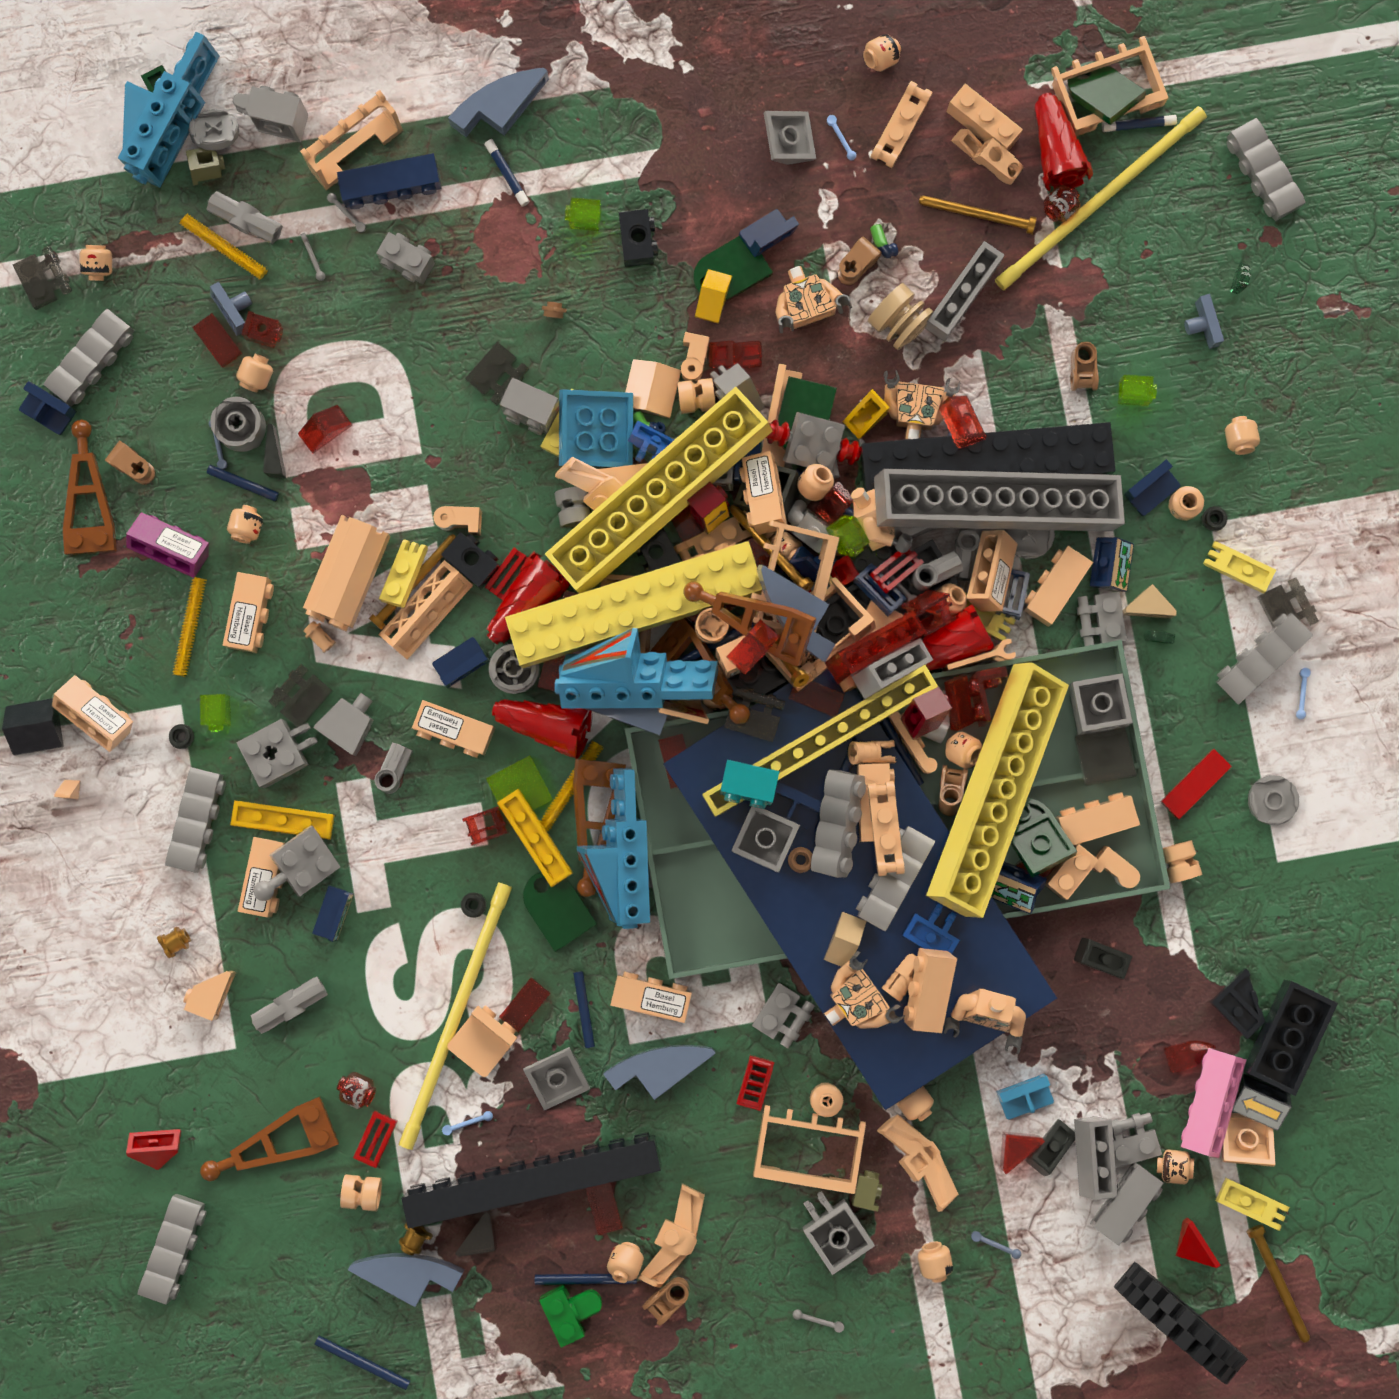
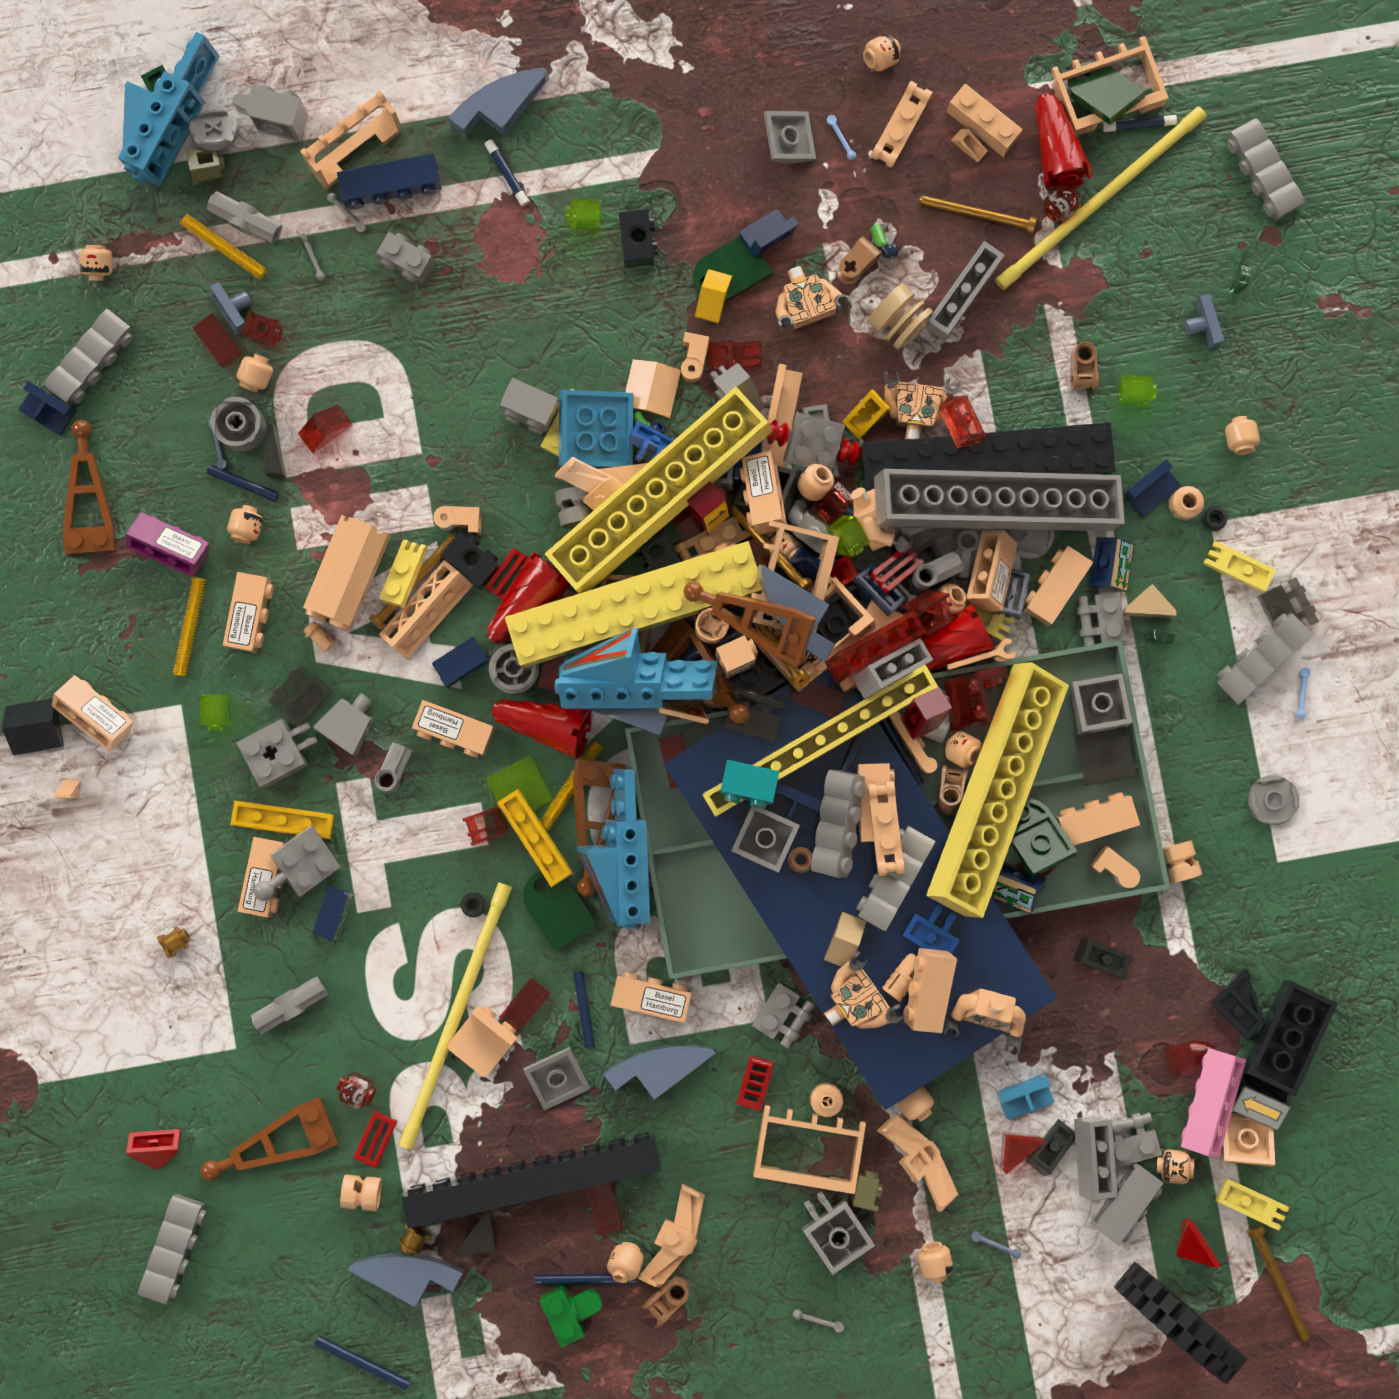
clear smoke plate [12,247,72,310] -> none
medium nougat piece [105,440,155,484] -> none
light grey brick [165,767,226,873] -> none
pearl dark grey plate [169,724,194,749] -> none
light nougat slope [183,970,236,1021] -> none
light blue hinge [442,1111,493,1135] -> none
clear smoke plate [465,342,529,406] -> none
medium nougat plate [542,301,567,318] -> none
light nougat wheel [677,378,715,414] -> none
clear red slope [726,619,780,674] -> none
dark green tile [778,376,837,451] -> none
light nougat hinge [848,740,896,765] -> none
light nougat leg [972,138,1023,185] -> none
light nougat brick [1045,844,1099,900] -> none
red tile [1160,749,1232,819] -> none

